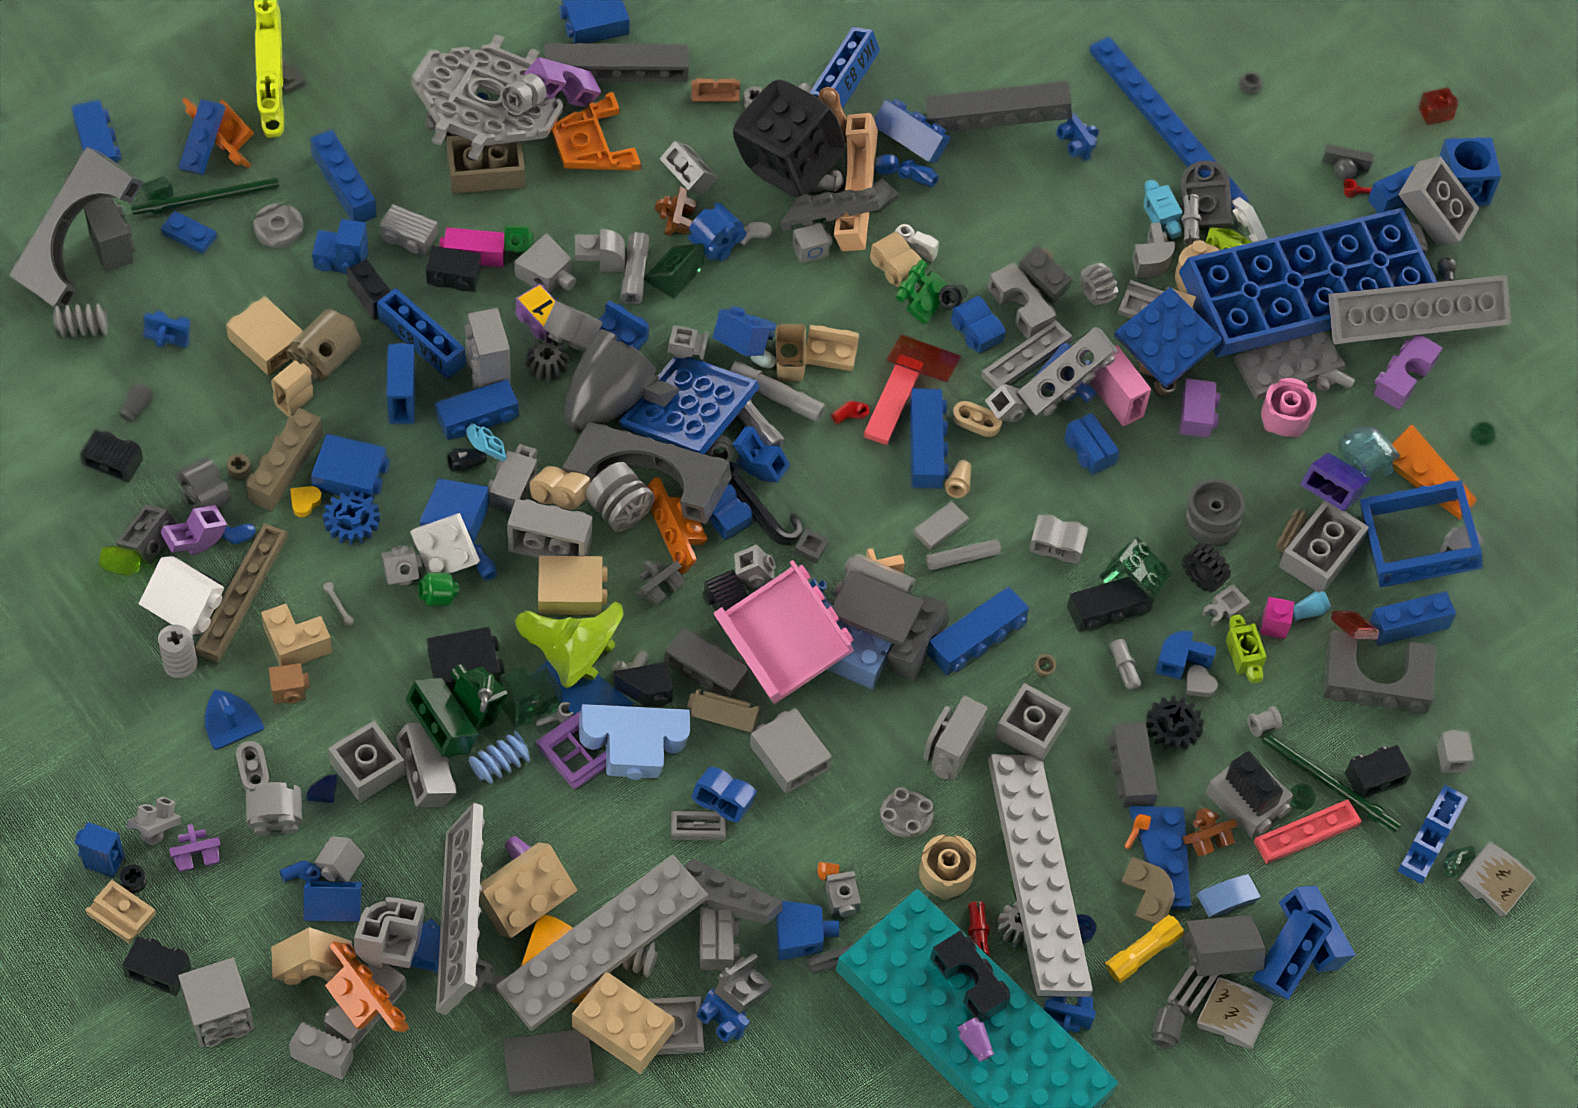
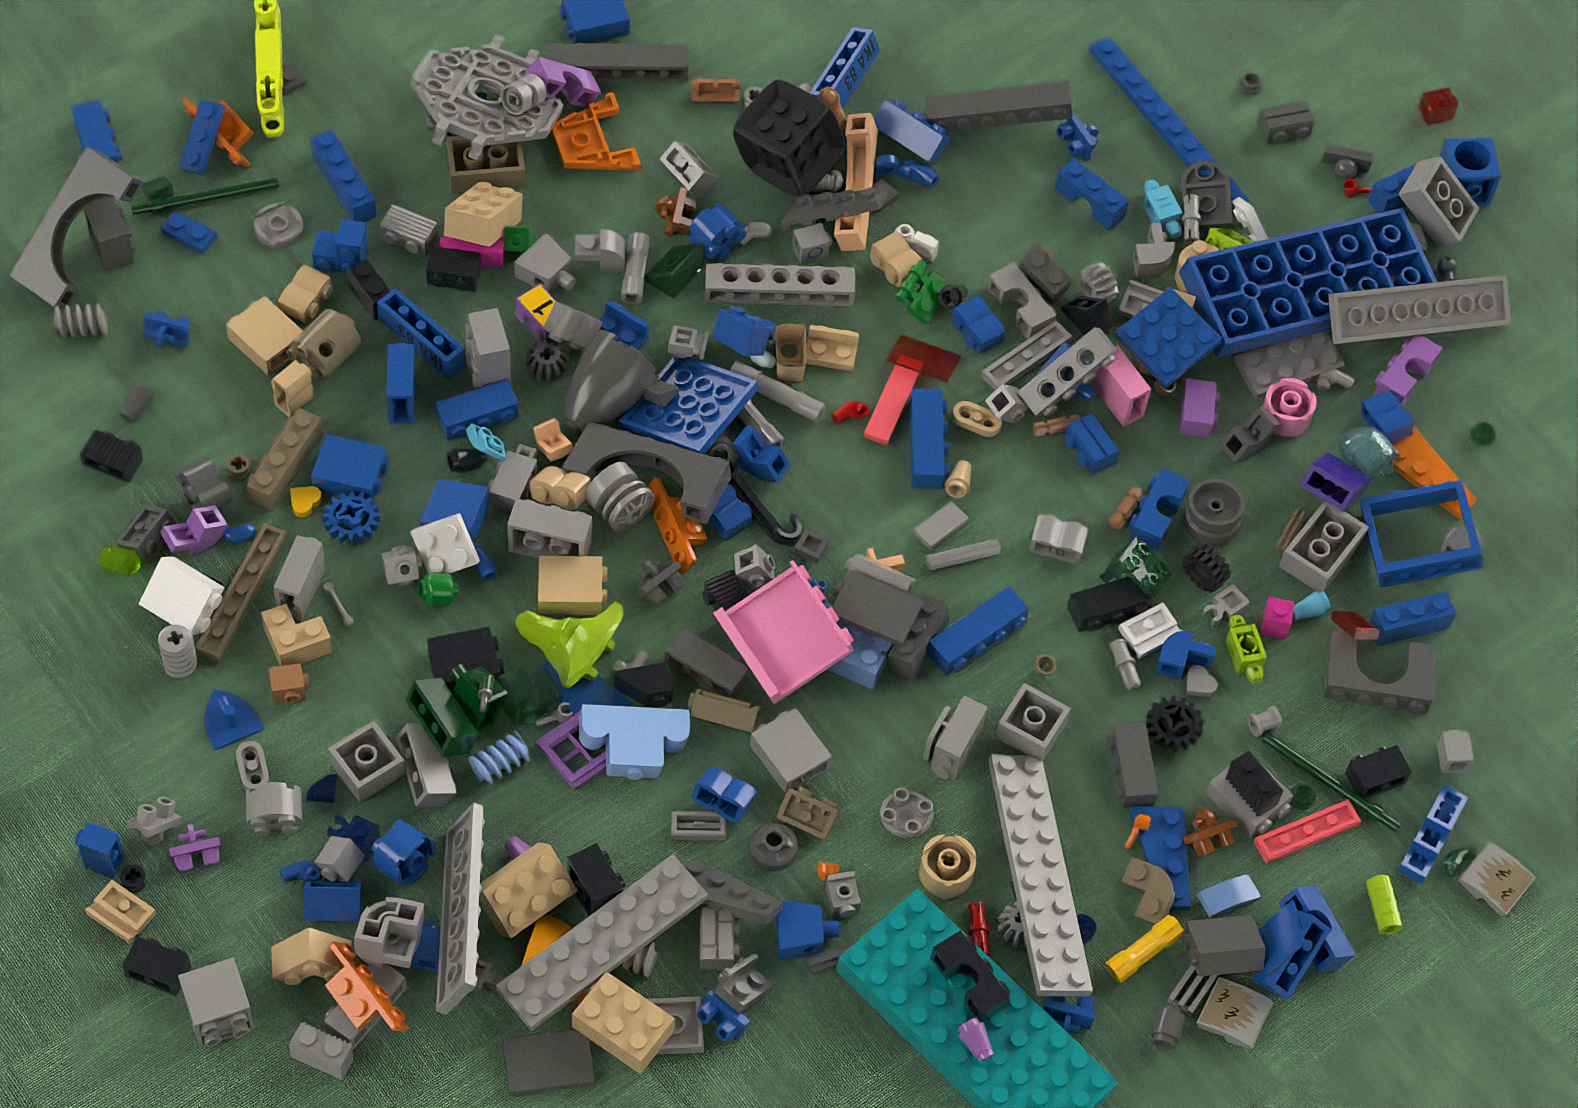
none -> light grey brick [273,535,326,621]
none -> tan brick [278,264,333,323]
none -> clear blue brick [327,814,381,862]
none -> blue brick [372,819,436,887]
none -> tan brick [444,182,523,247]
none -> light nougat bracket [533,418,573,462]
none -> black brick [567,843,625,917]
none -> light grey brick [705,263,855,306]
none -> dark grey piece [748,823,798,871]
none -> dark tan bracket [776,786,841,840]
none -> medium nougat axle [1032,414,1081,437]
none -> blue arch [1055,158,1129,231]
none -> black slope [1060,295,1116,335]
none -> medium nougat axle [1108,487,1144,530]
none -> white plate [1118,603,1182,659]
none -> blue arch [1128,468,1190,551]
none -> dark grey brick [1219,407,1280,463]
none -> dark grey brick [1257,101,1314,143]
none -> blue window [1258,900,1305,977]
none -> blue brick [1361,390,1415,446]
none -> lime axle [1366,875,1403,935]

